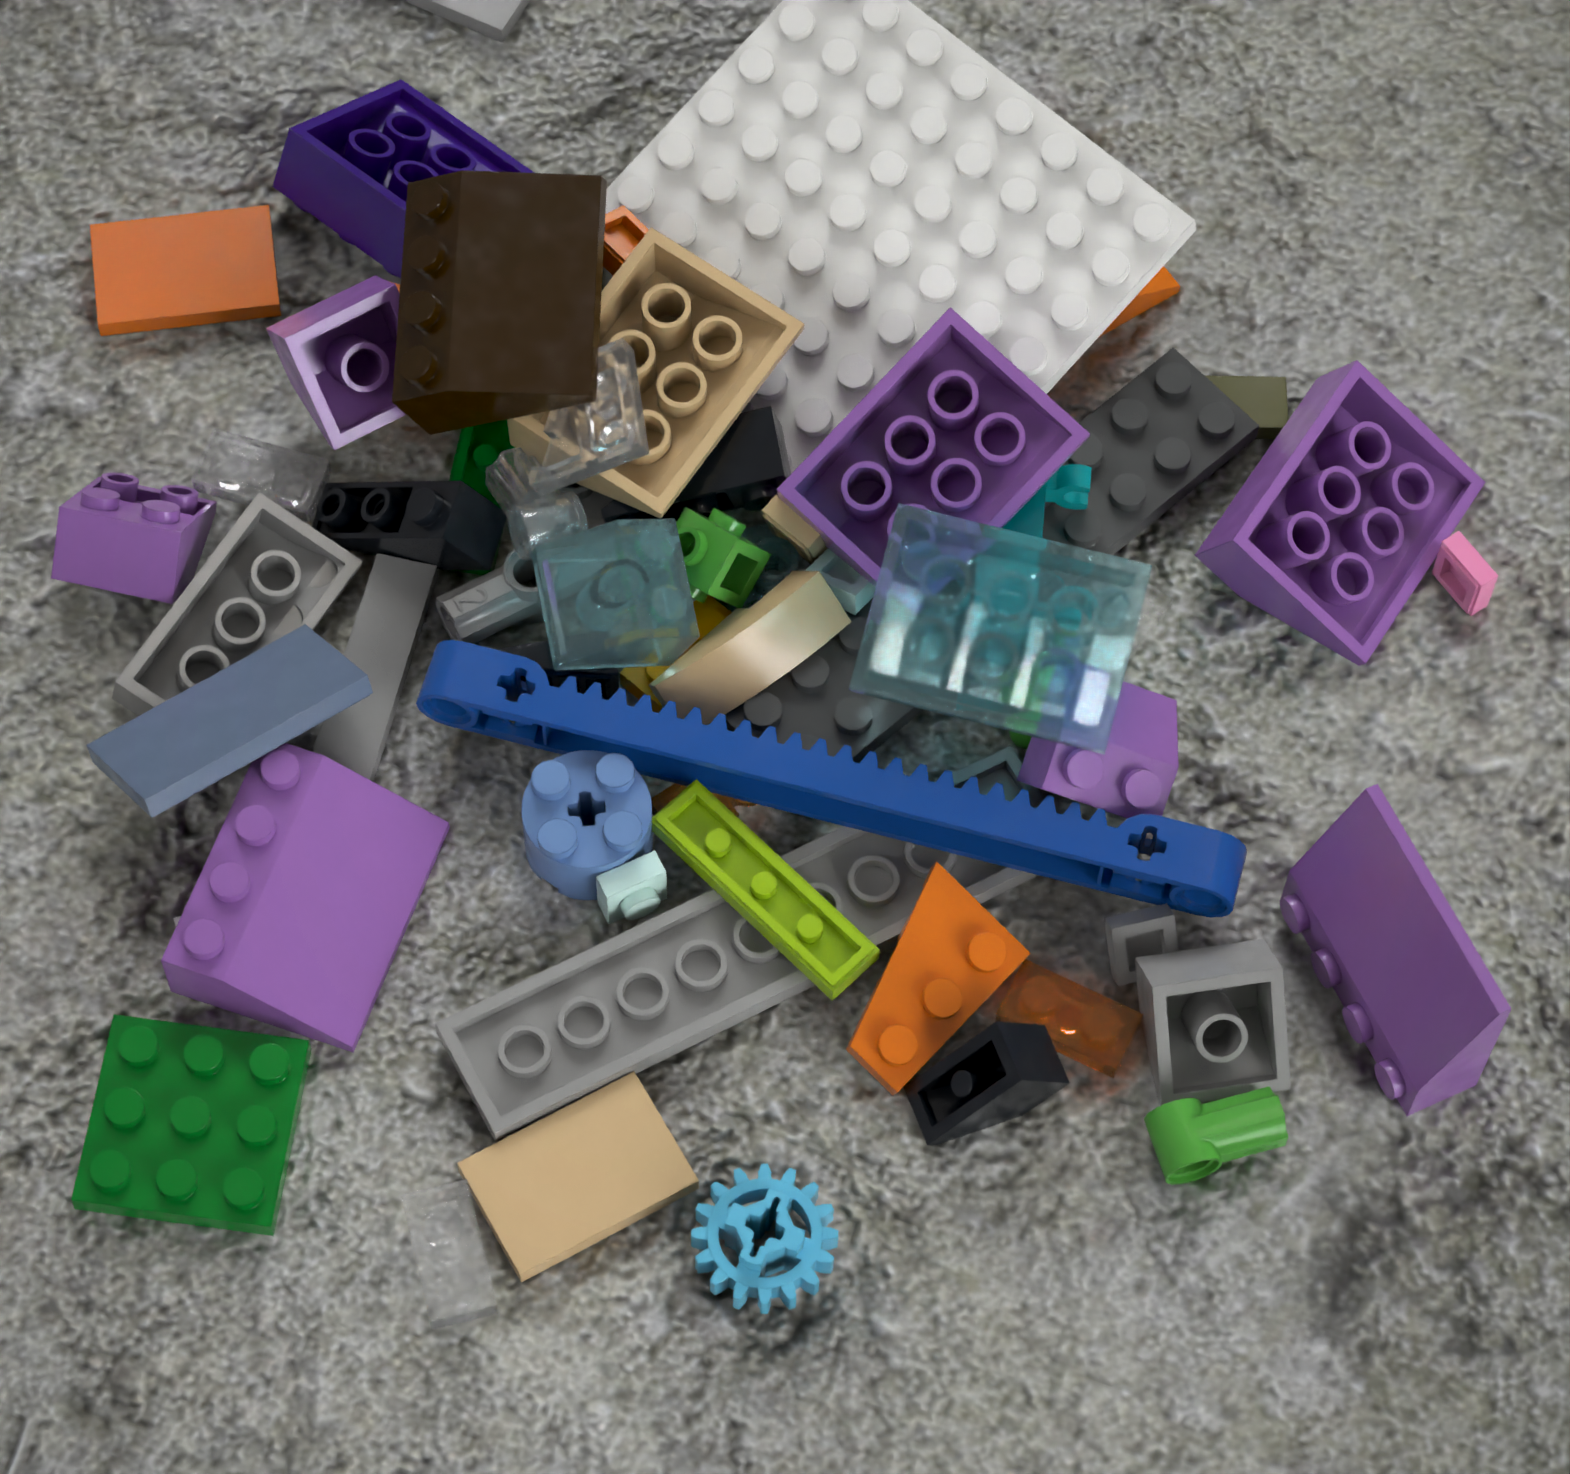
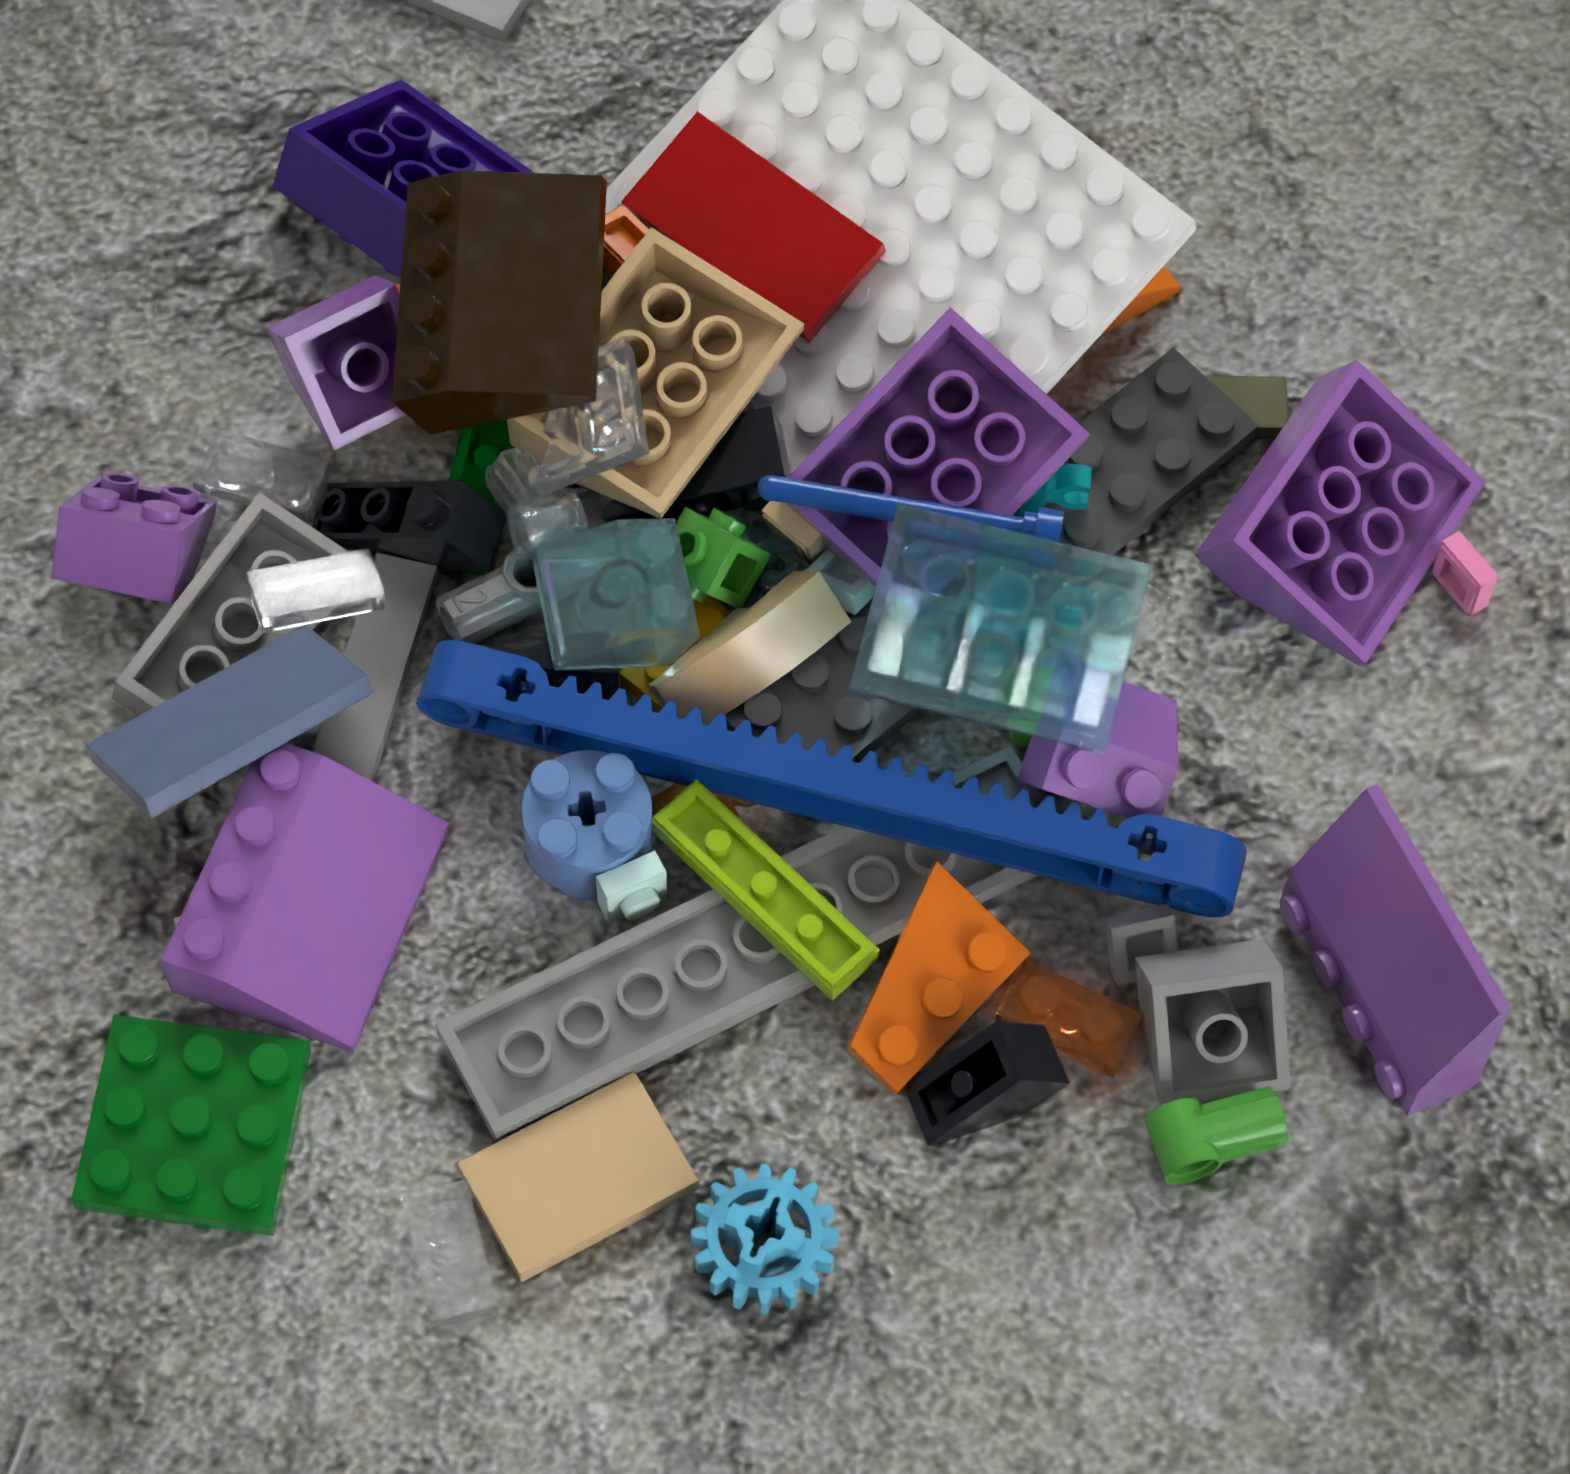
orange tile [90,205,281,336] -> none
none -> clear tile [246,548,386,633]
none -> red tile [621,111,886,343]
none -> blue piece [757,475,1064,562]

